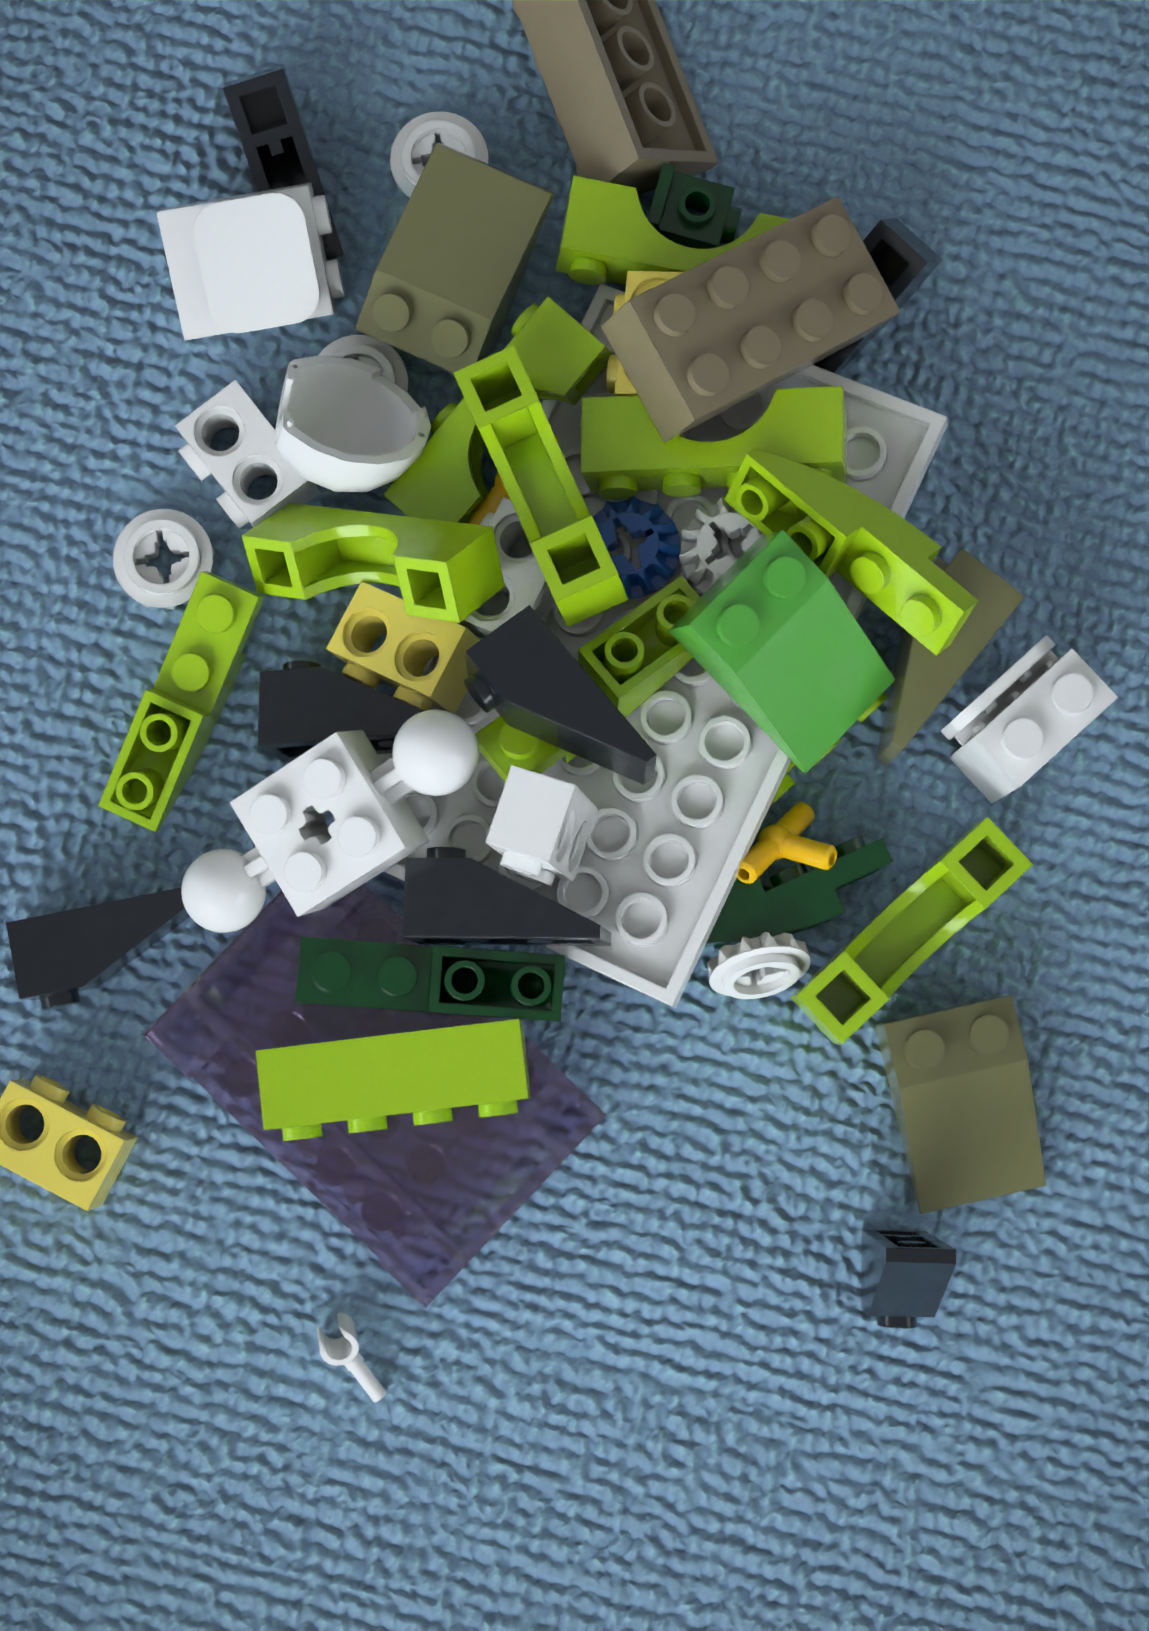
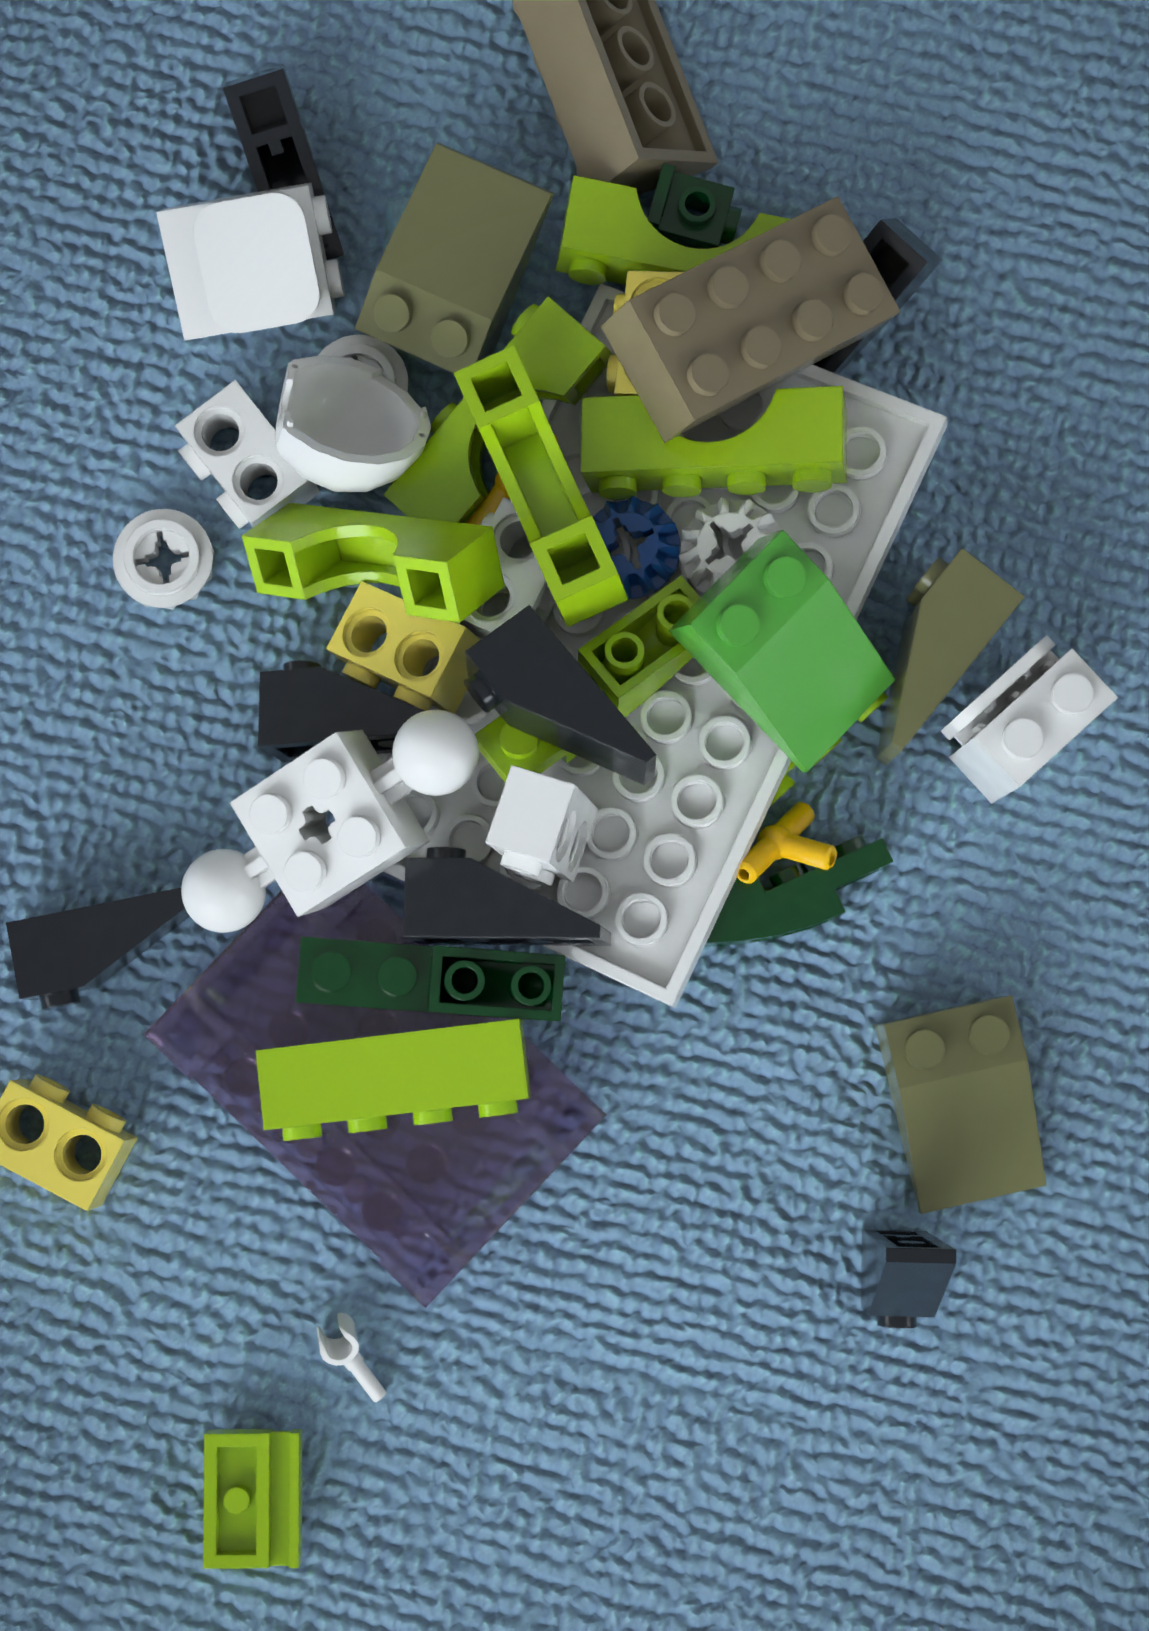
lime slope [98,571,265,832] -> none
white gear [390,112,489,198] -> none
white gear [707,932,811,999] -> none
lime slope [724,448,979,656] -> none
lime arch [790,817,1033,1044] -> none
none -> lime plate [203,1429,302,1569]

